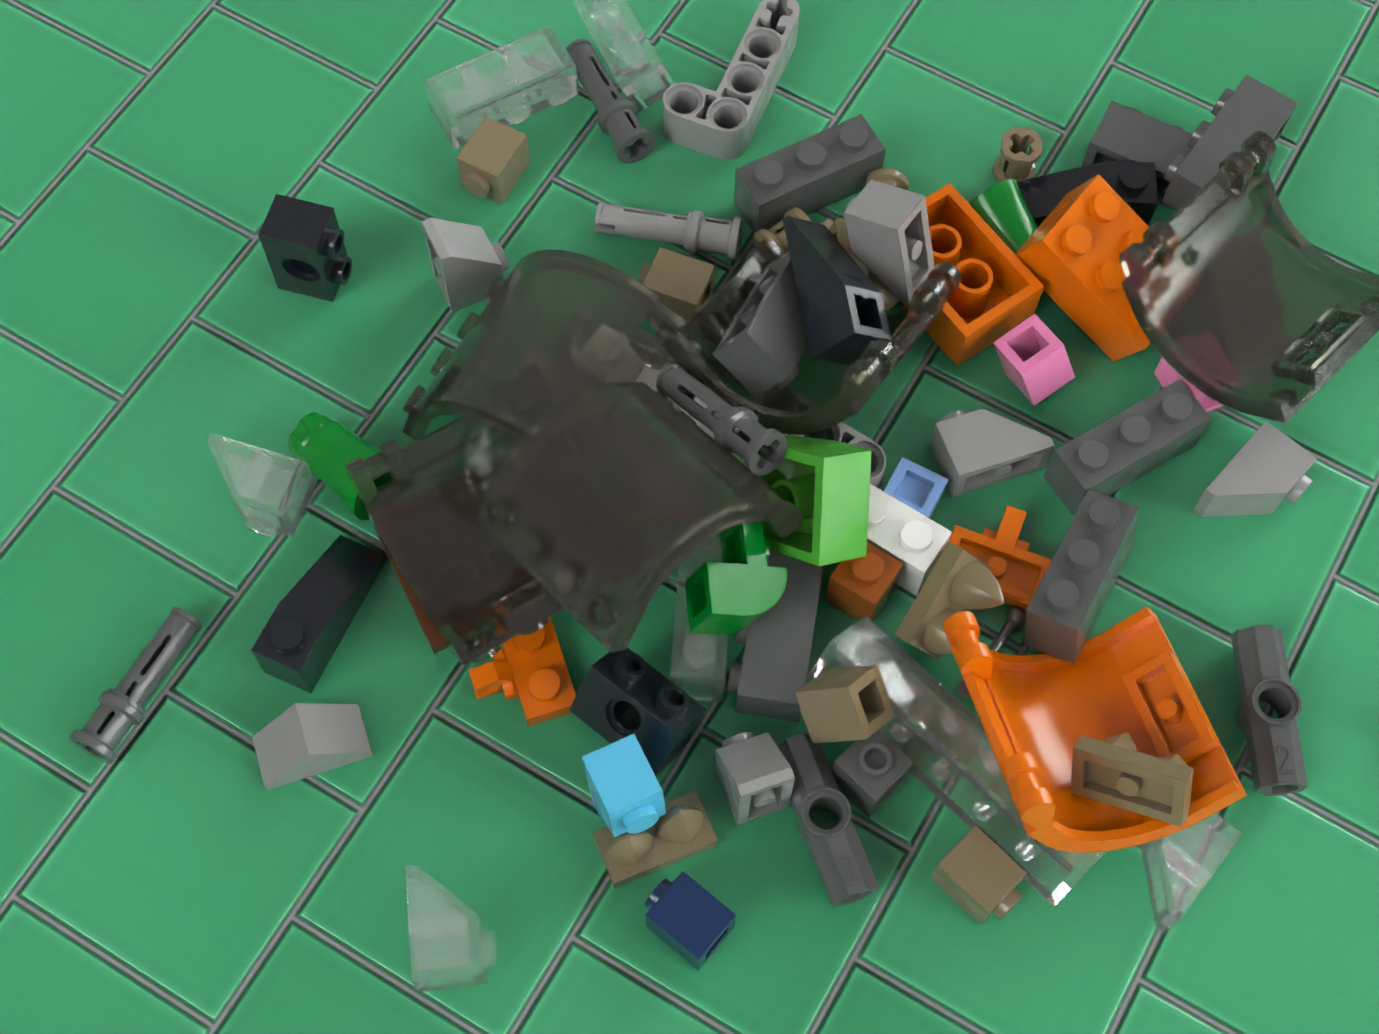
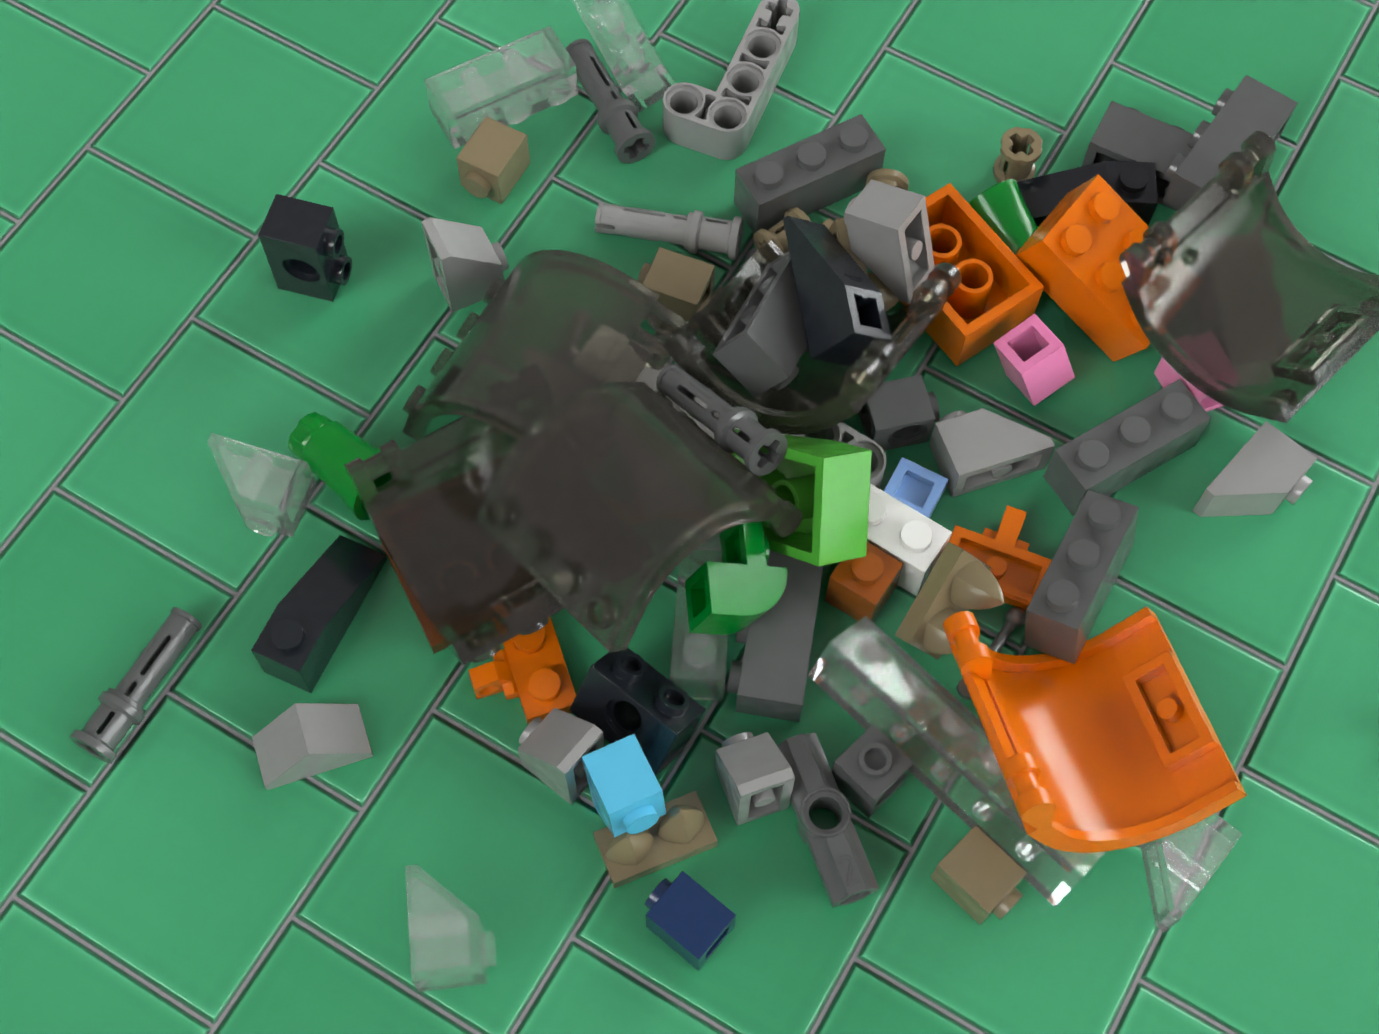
dark tan brick [795,664,895,744] -> none
dark tan tile [1071,732,1194,827] -> none
dark grey piece [1231,625,1307,796] -> none
none -> light grey slope [518,708,605,805]
none -> dark grey brick [858,374,940,451]

